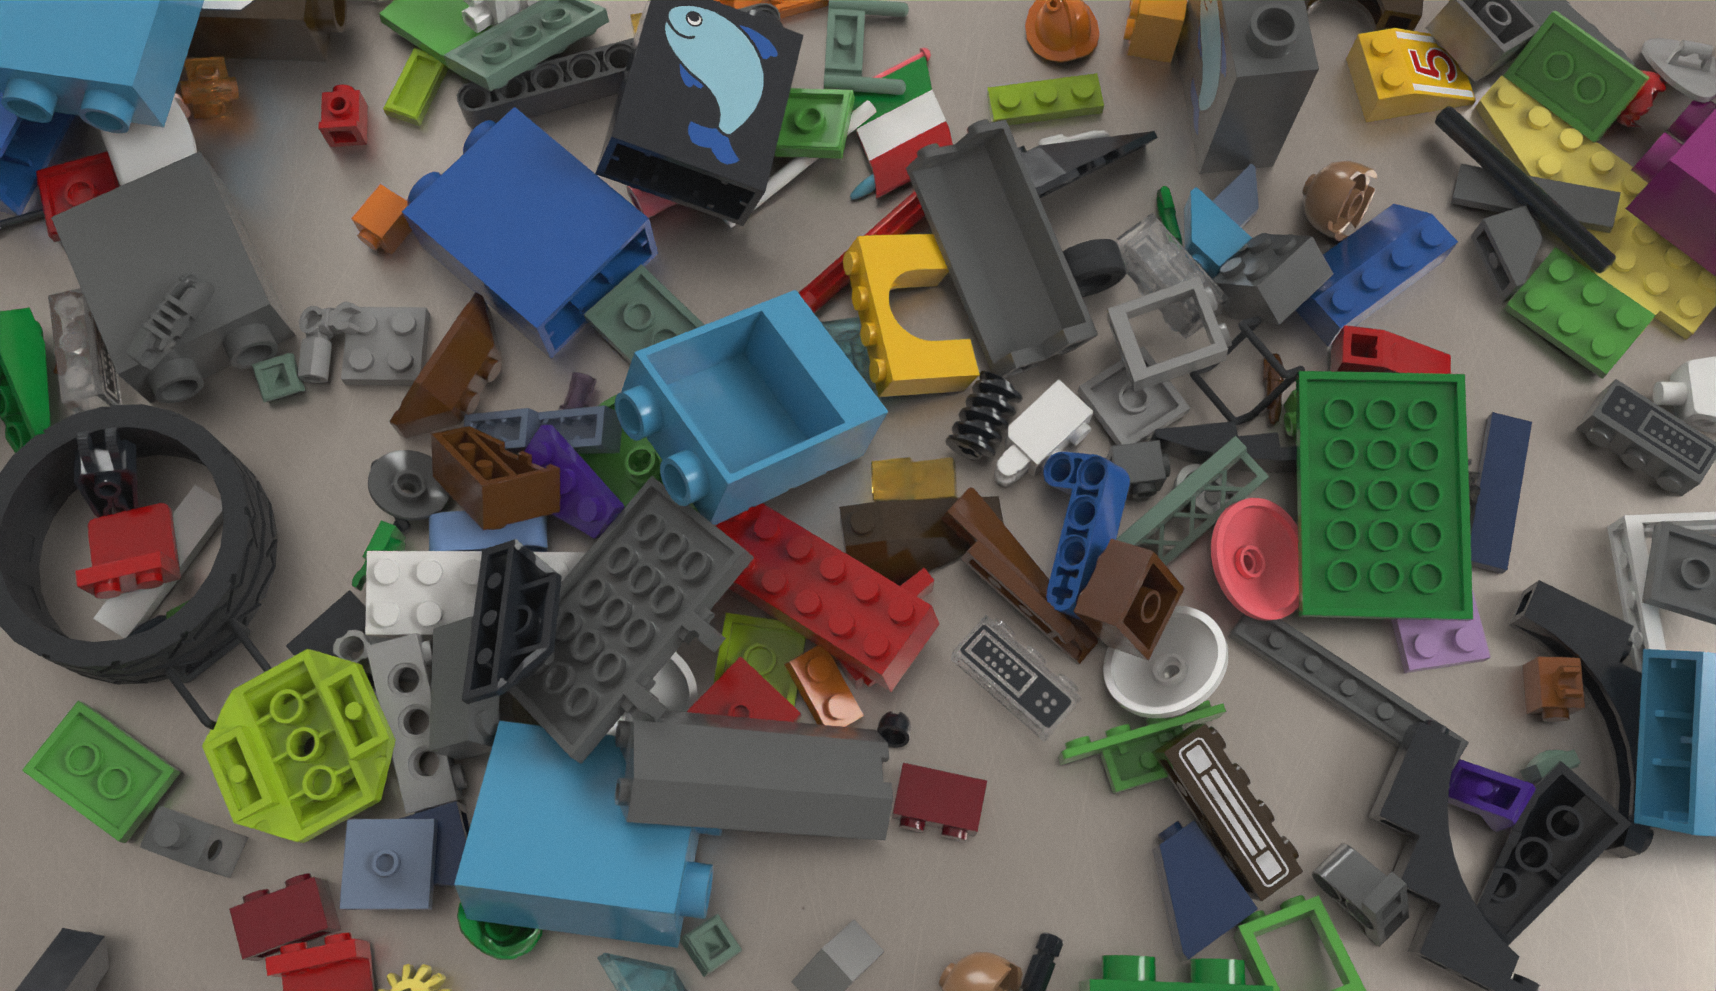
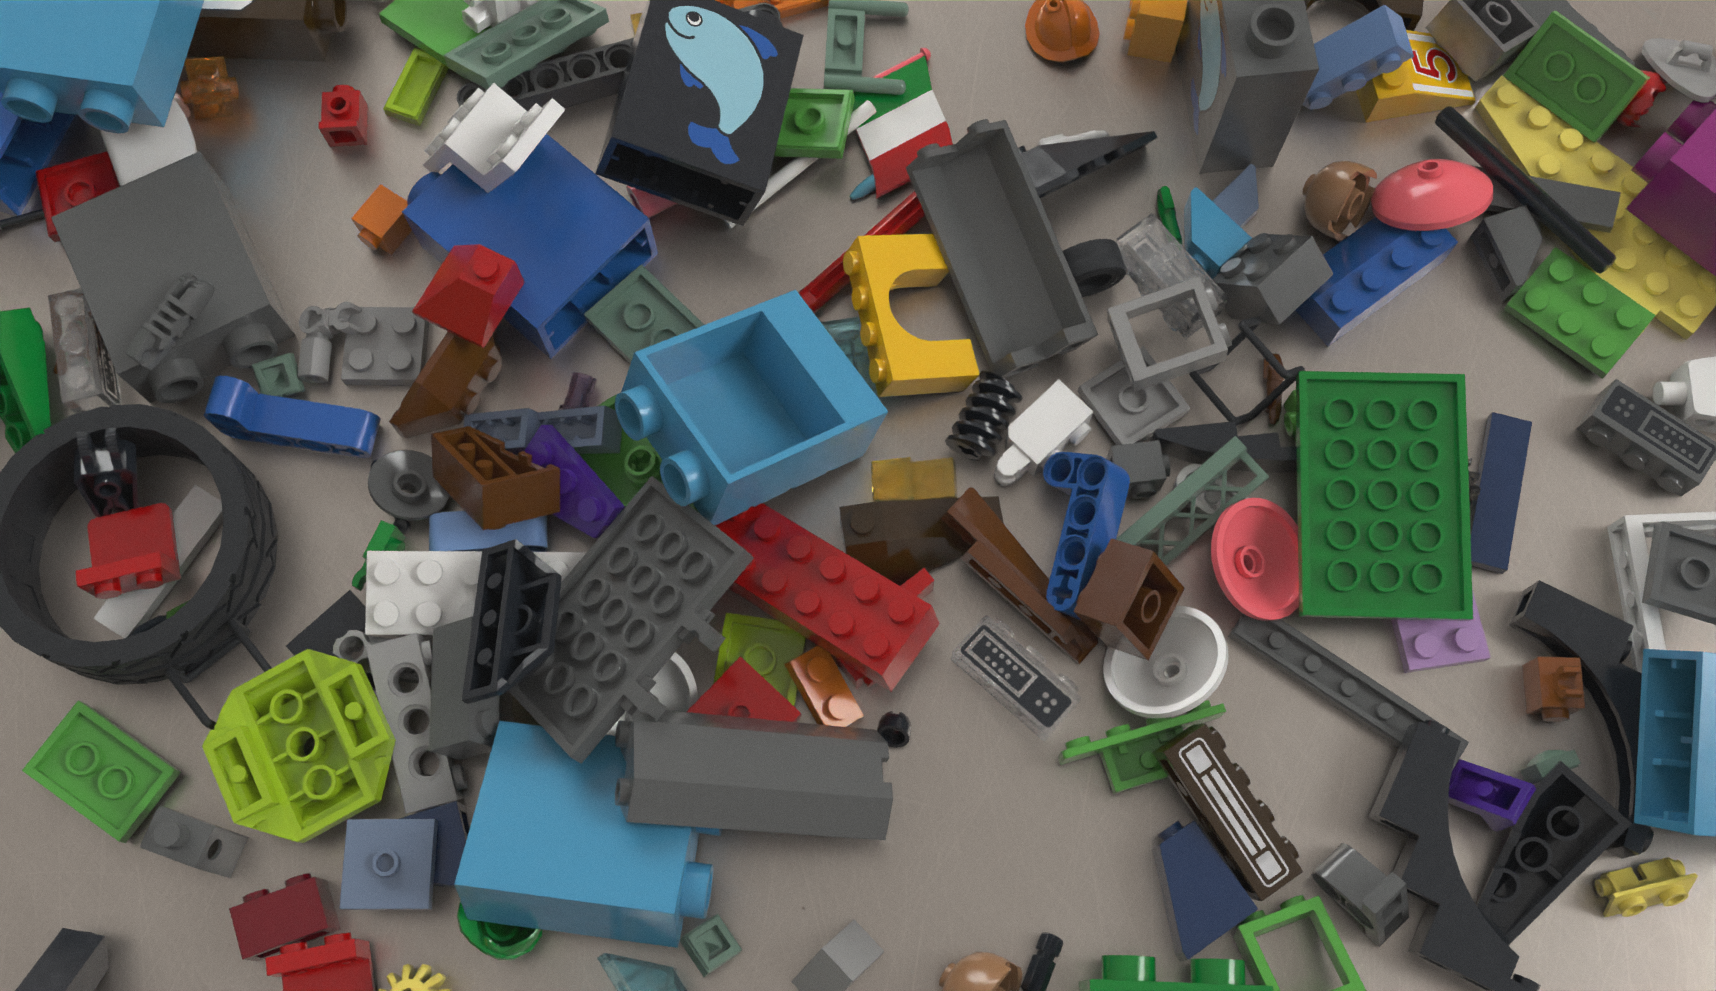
dark red brick [892,762,987,841] -> none
lime plate [987,73,1104,126] -> none
red slope [1330,325,1451,374] -> none
none -> blue beam [204,376,381,458]
none -> red slope [412,244,525,349]
none -> white bracket [423,83,565,193]
none -> medium blue brick [1303,5,1414,110]
none -> coral dish [1371,159,1493,231]
none -> light yellow hinge [1595,857,1698,917]

